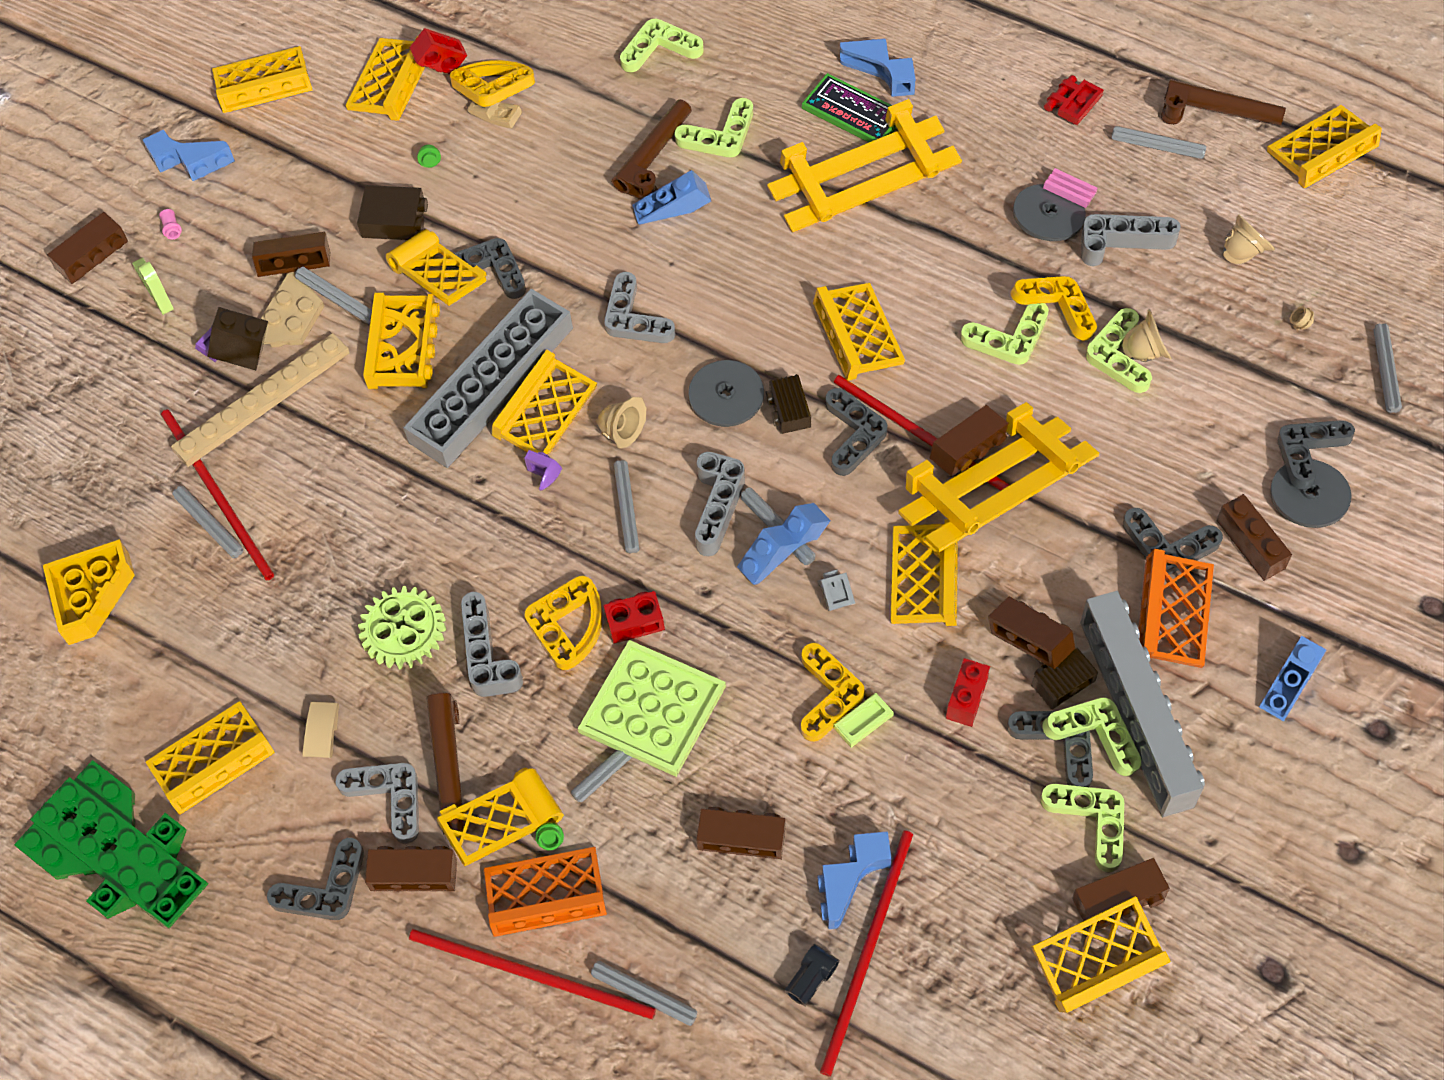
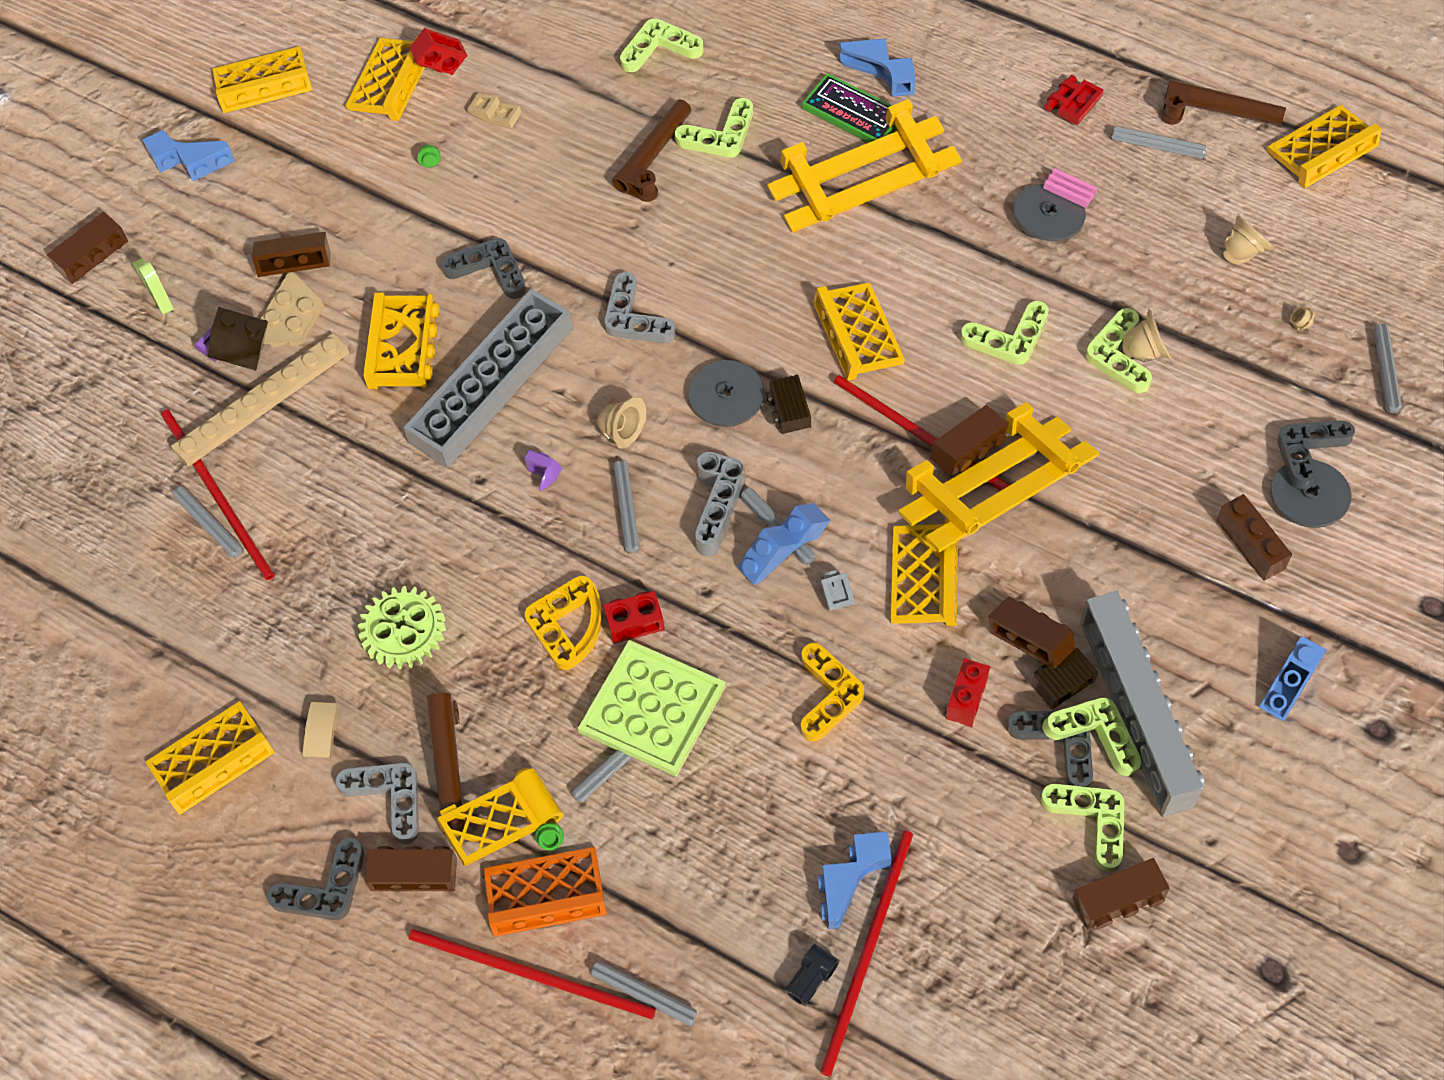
green piece [14,760,208,929] -> none
yellow brick [43,539,135,645] -> none
bright pink pin [159,209,182,240] -> none
light grey axle [295,267,372,325] -> none
dark brown brick [357,185,428,240] -> none
yellow piece [386,229,487,306] -> none
yellow beam [450,60,535,107] -> none
light grey beam [461,592,523,697] -> none
yellow fence [492,350,597,455] -> none
medium blue slope [632,170,711,225] -> none
reddish brown brick [696,807,786,860] -> none
dark grey beam [826,388,888,476] -> none
yellowish green tile [834,693,894,748] -> none
yellow beam [1010,276,1097,341] -> none
yellow fence [1031,896,1171,1013] -> none
light grey beam [1081,214,1181,266] -> none
dark grey beam [1123,508,1223,575] -> none
orange fence [1139,549,1214,668] -> none

